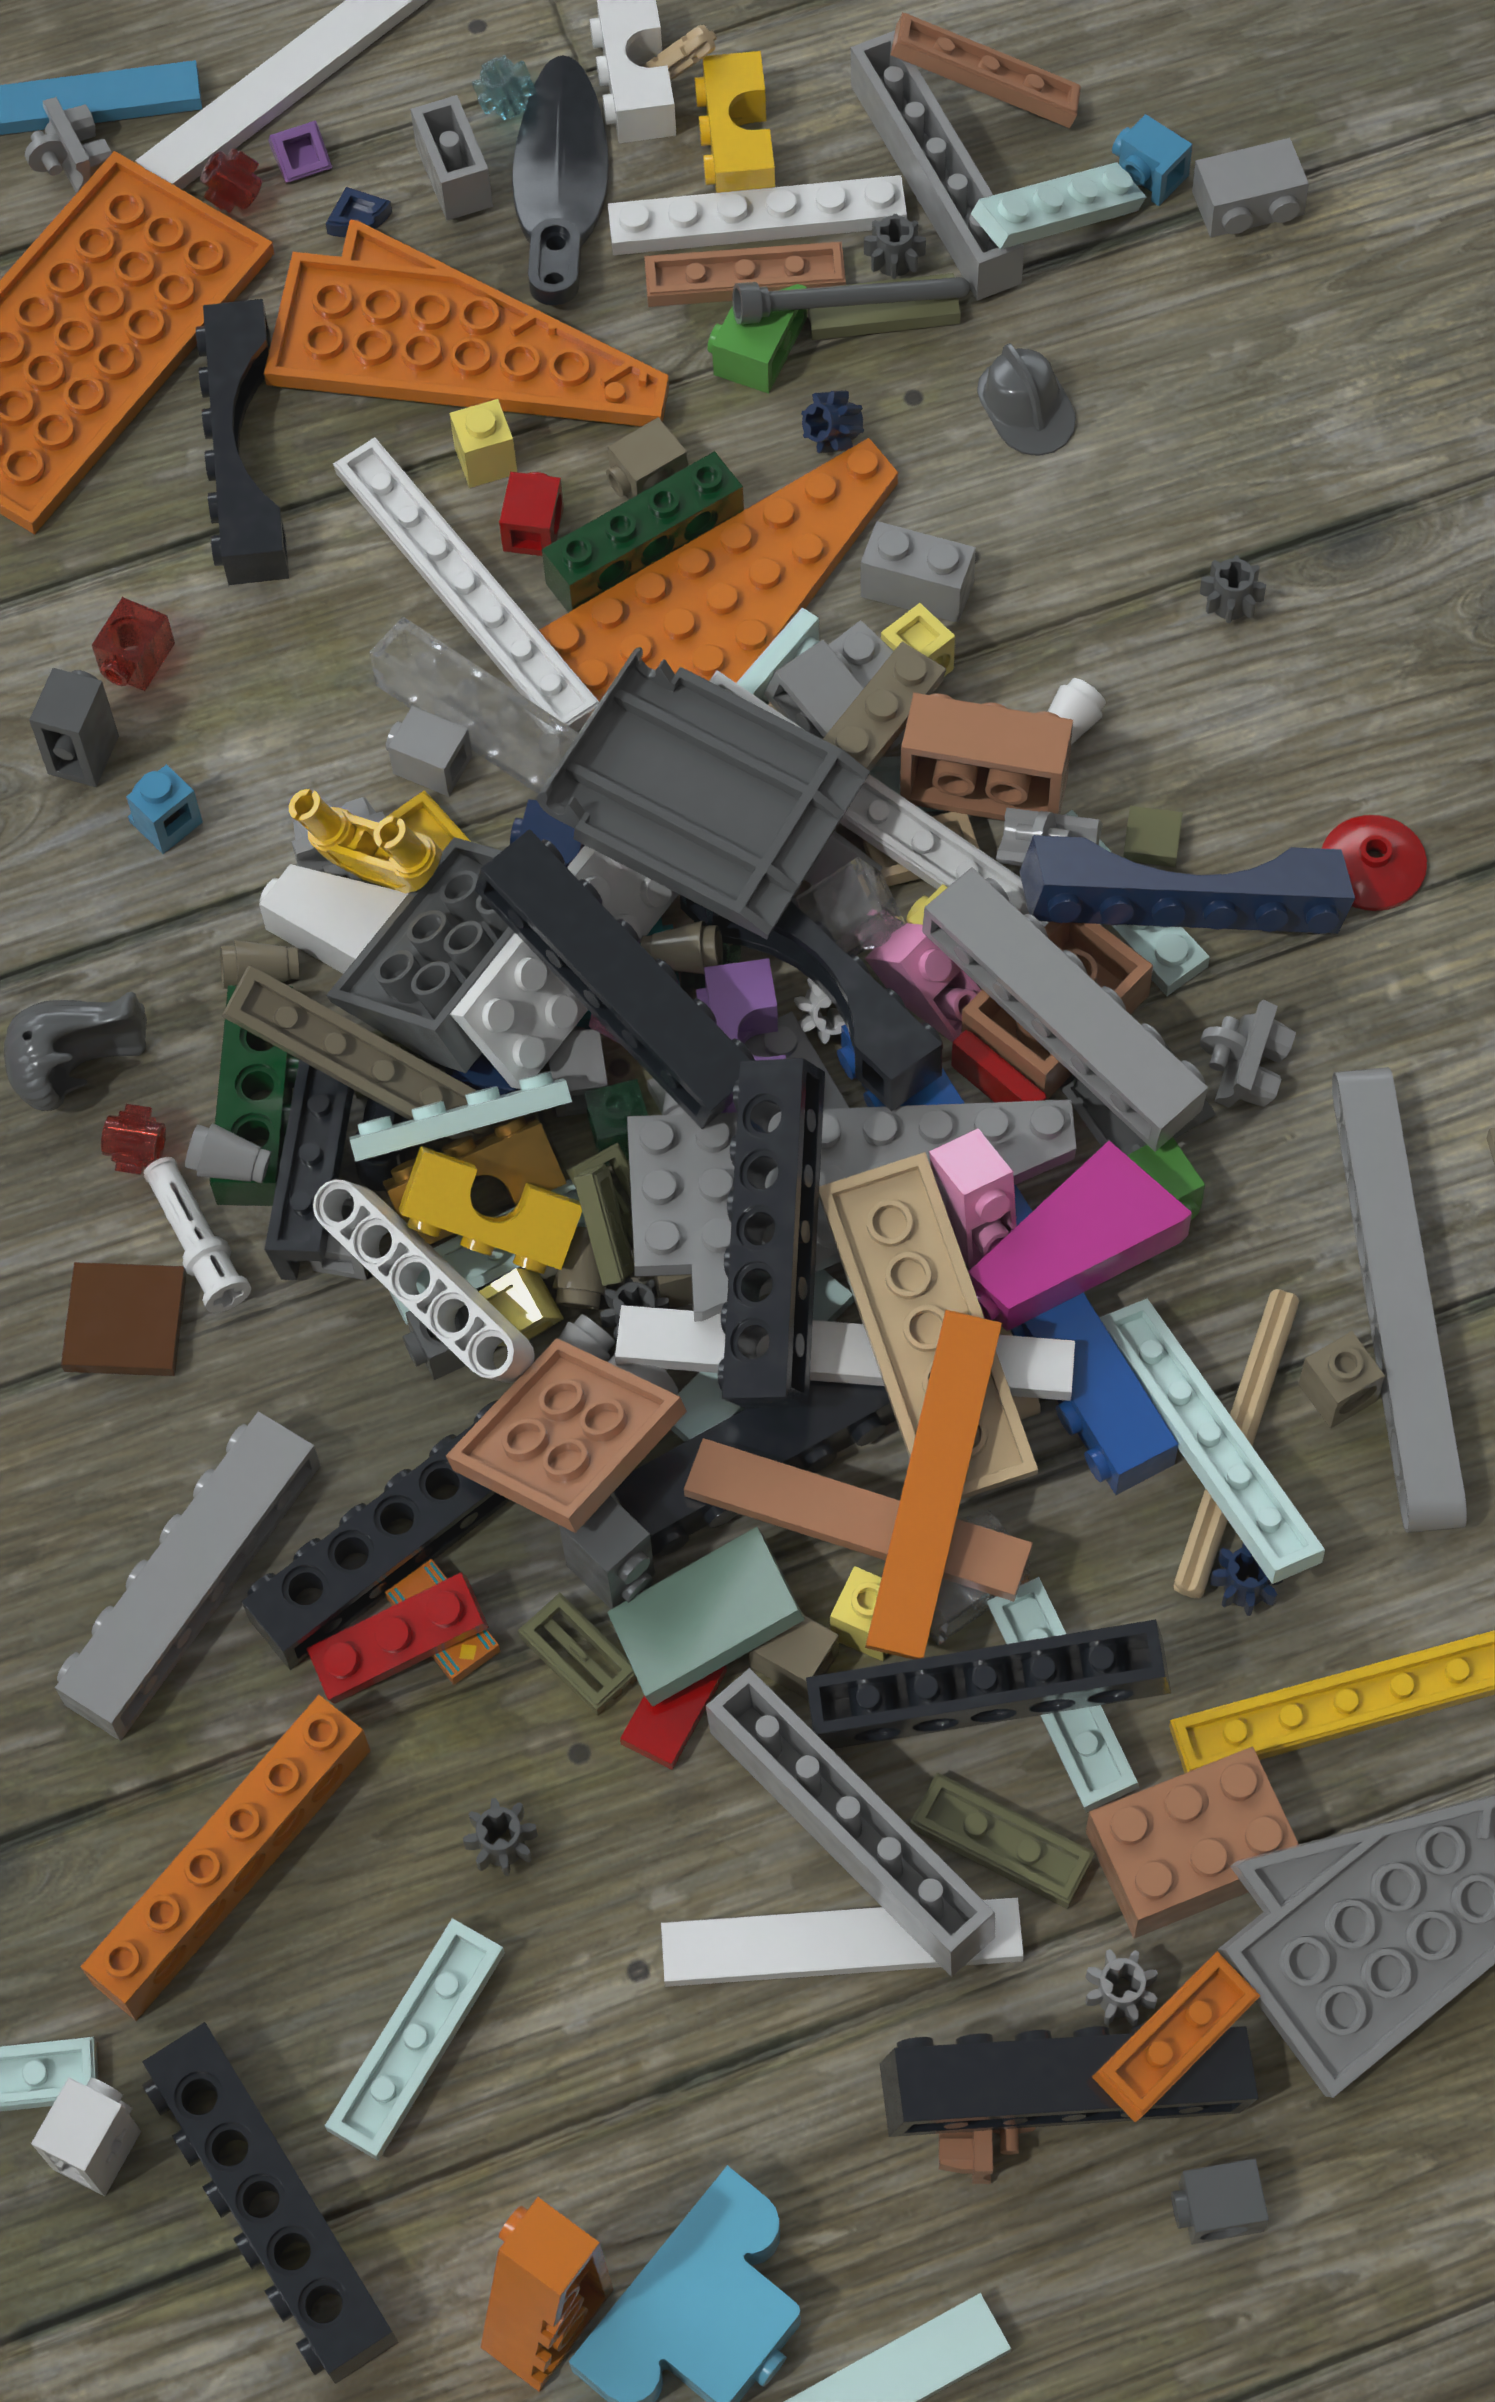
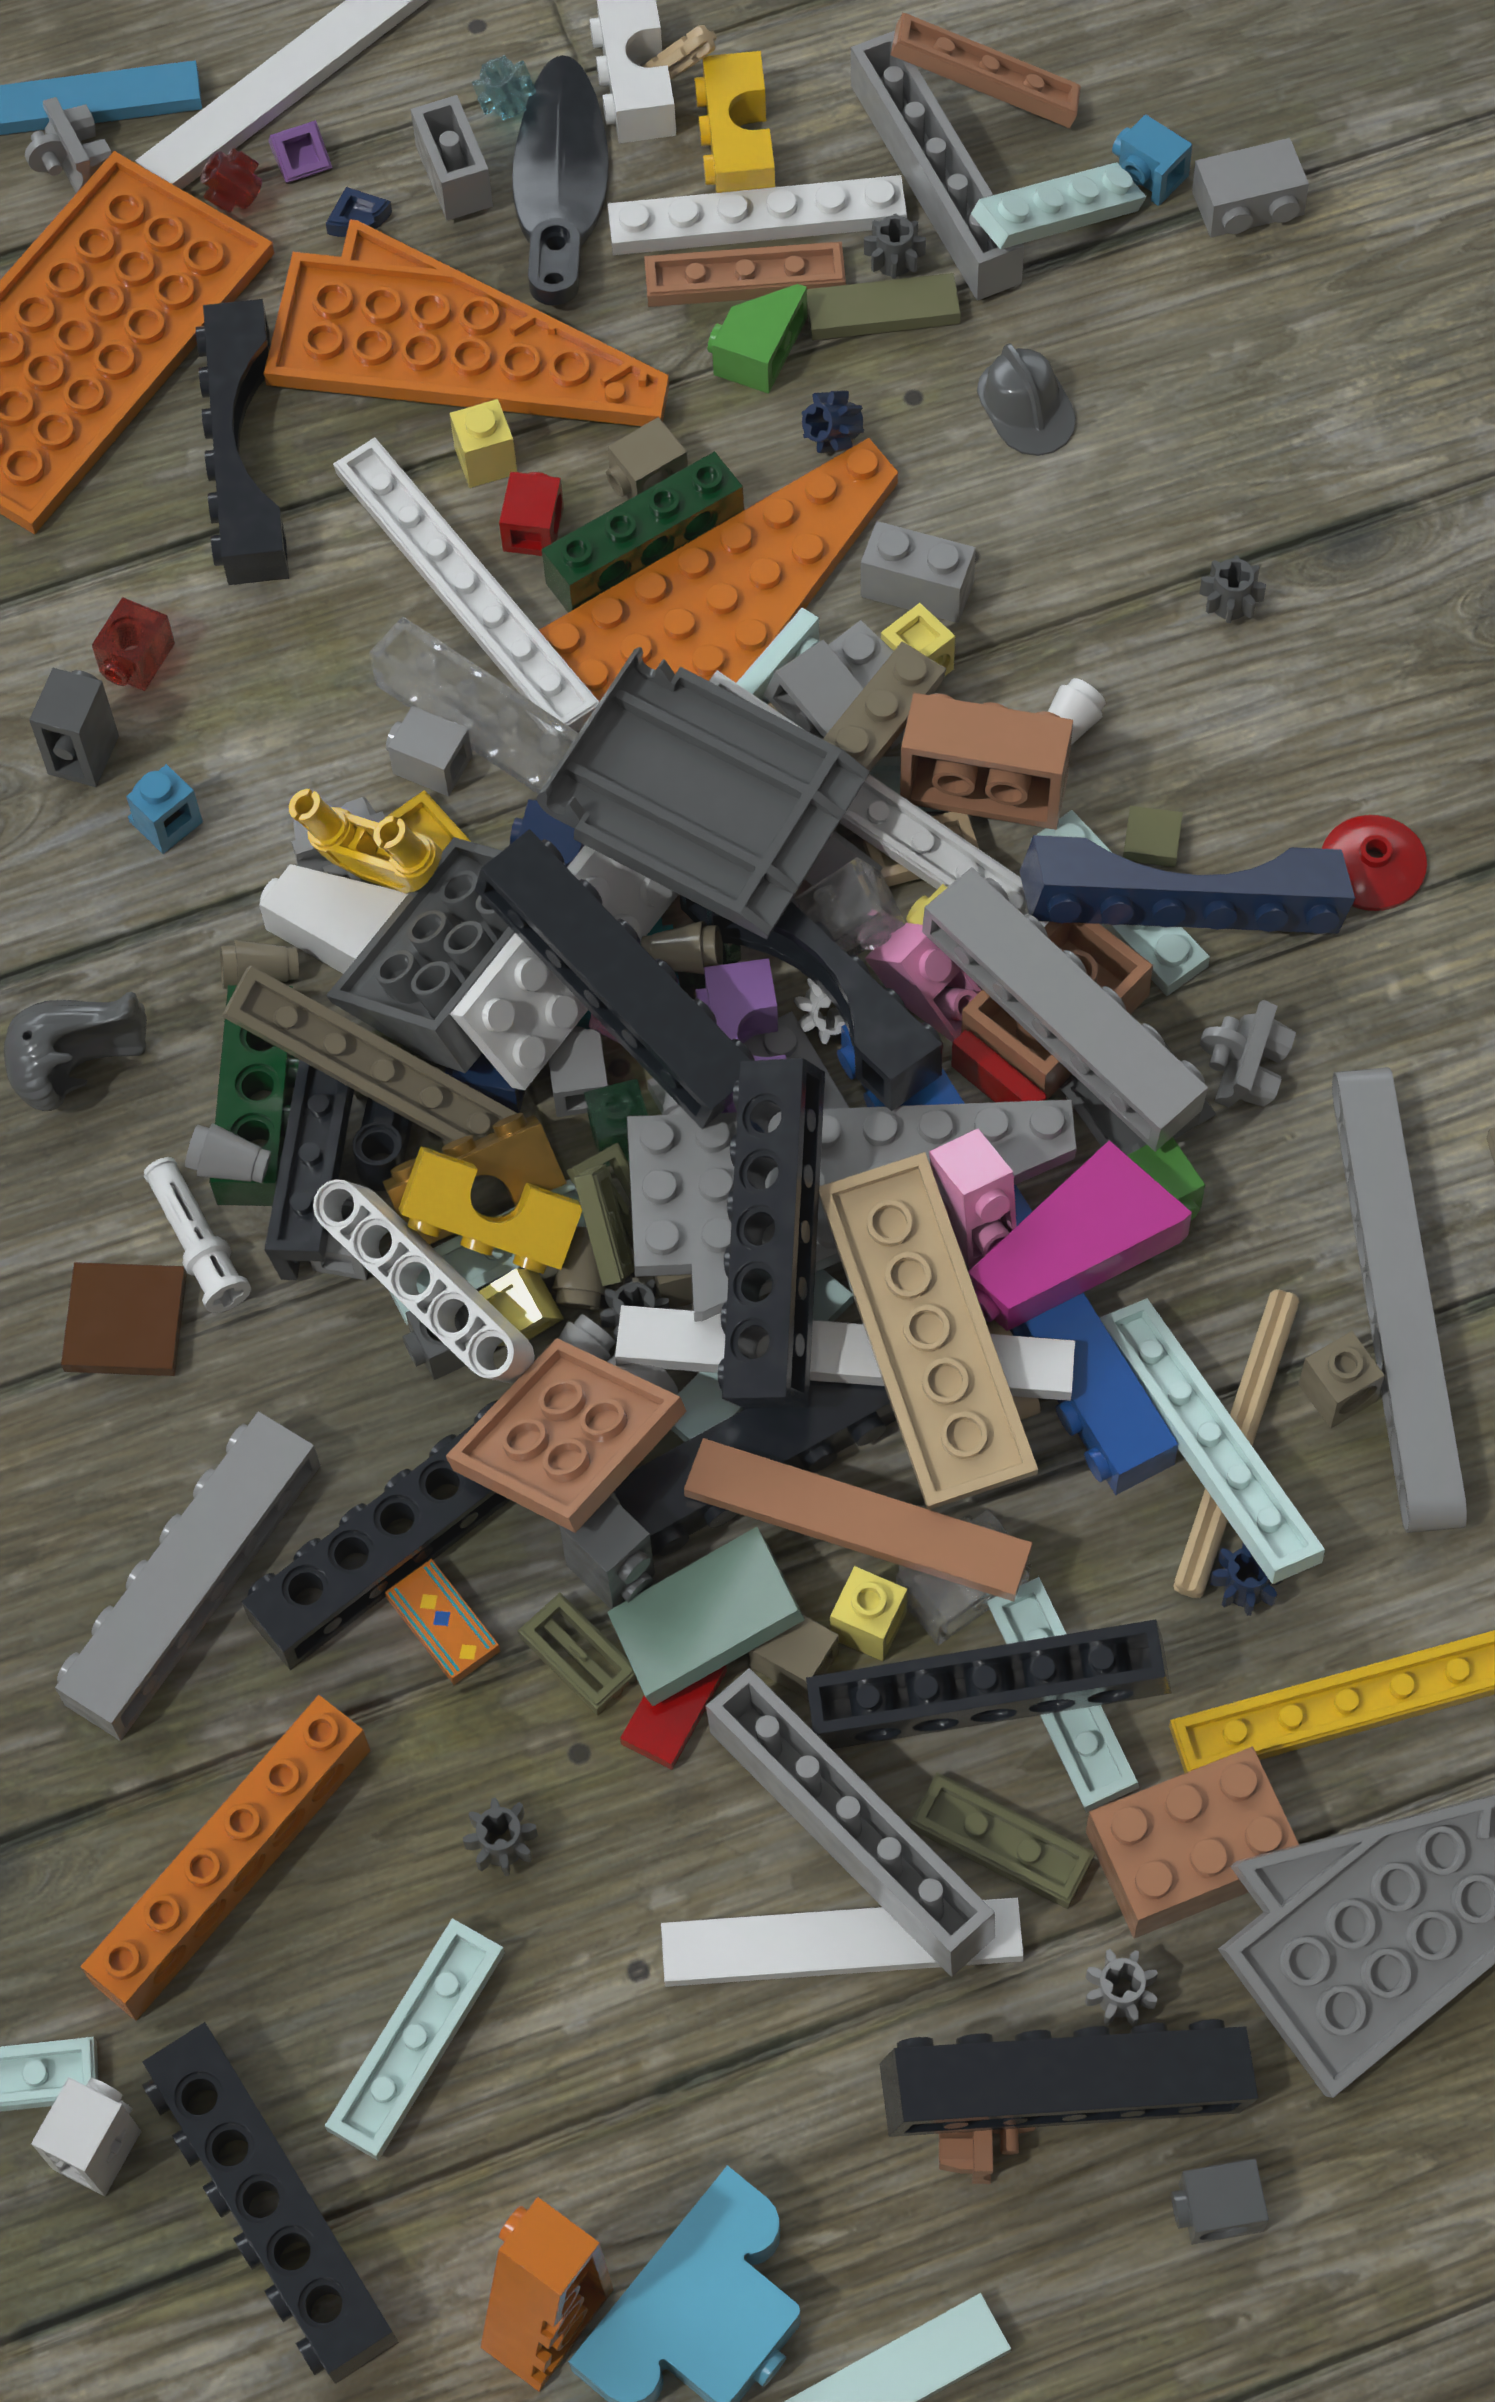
clear red gear [101,1104,166,1175] -> none
red plate [307,1572,489,1704] -> none
light aqua plate [349,1071,572,1161] -> none
dark grey piece [732,277,970,324] -> none
orange tile [865,1310,1002,1660] -> none
light grey hips [996,807,1103,866] -> none
orange tile [1092,1951,1260,2122] -> none

